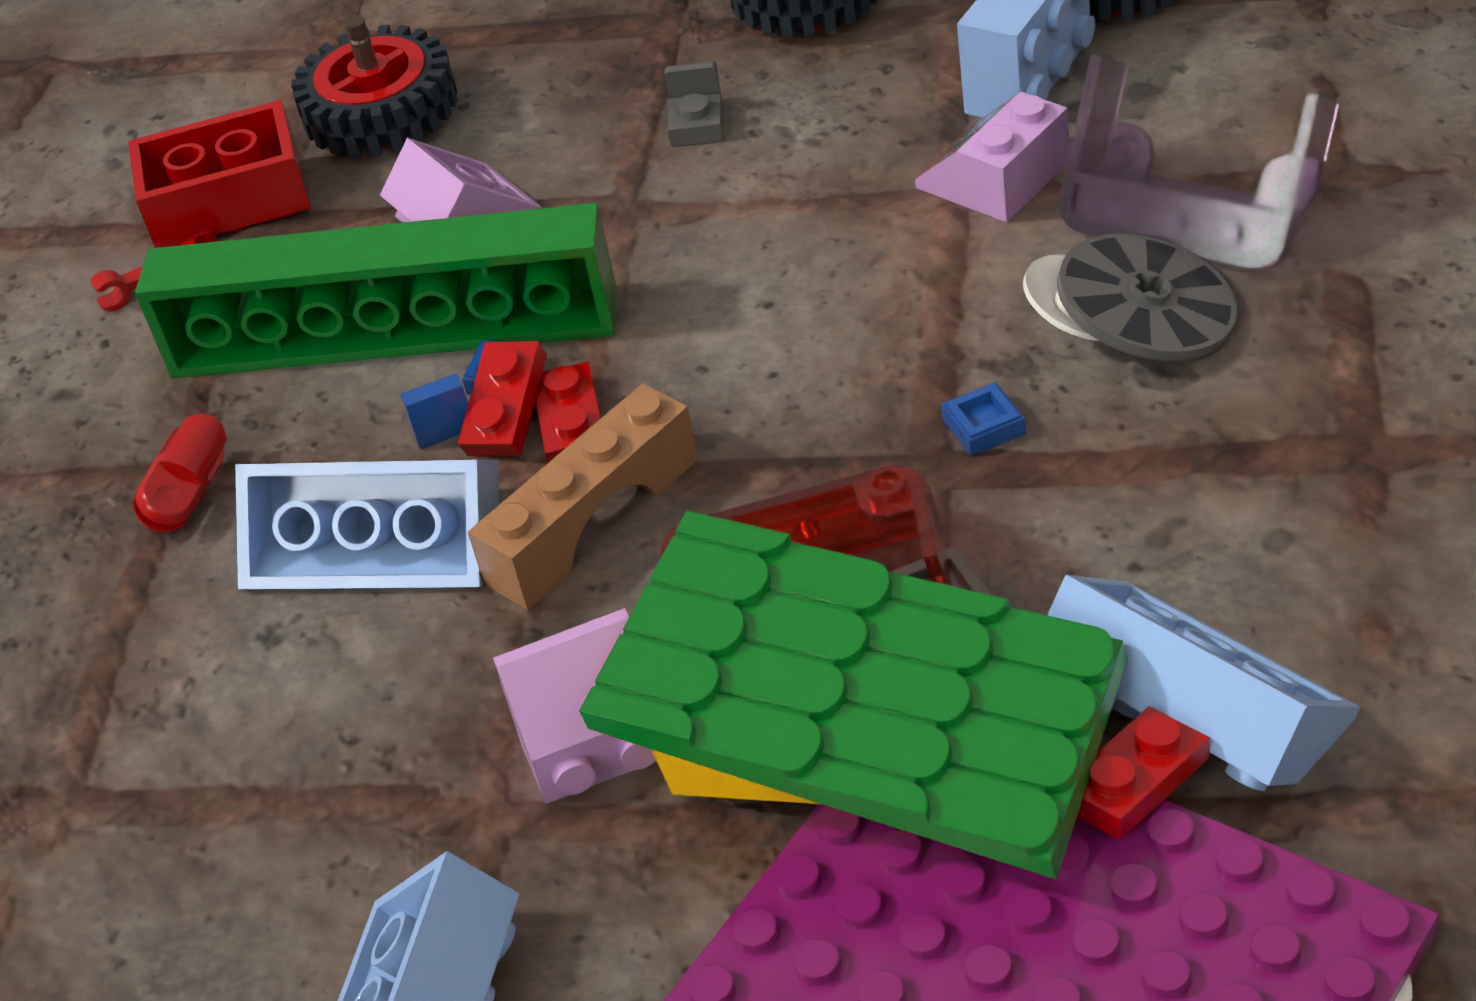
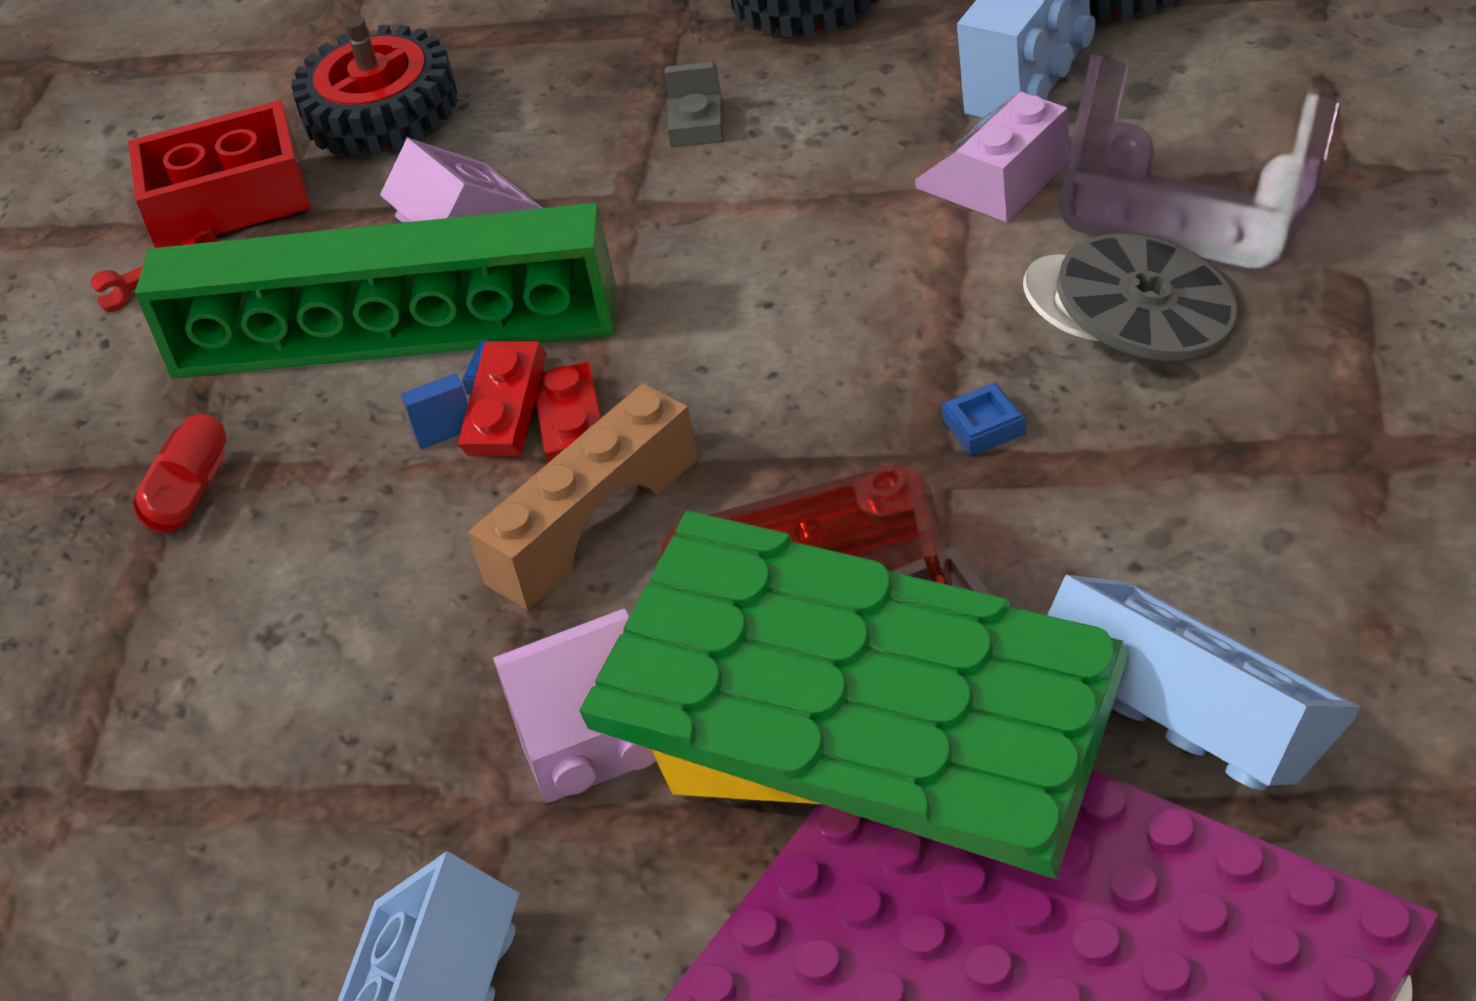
light blue slope [235,460,499,589] -> none
red plate [1077,706,1210,841] -> none

